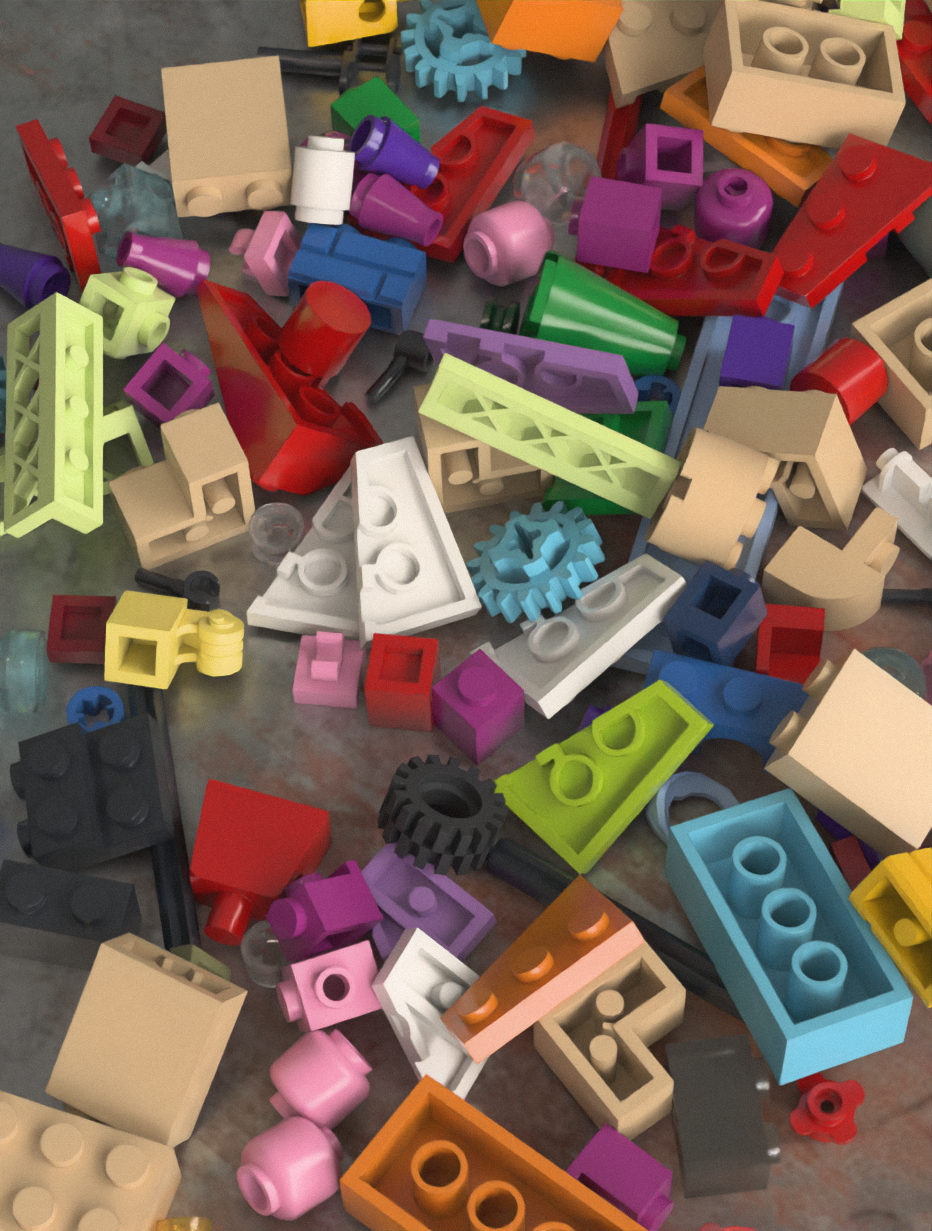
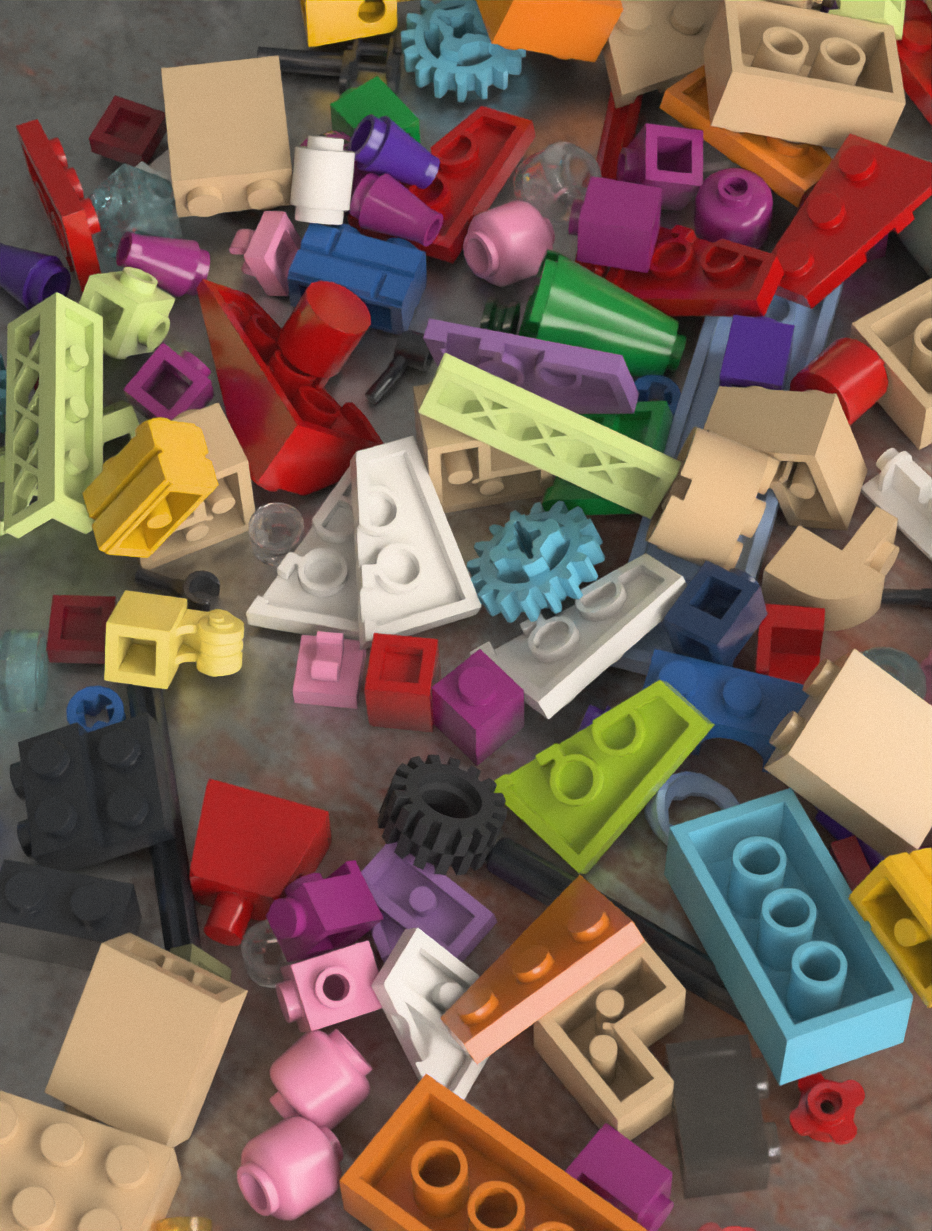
none -> yellow brick [82,417,219,558]

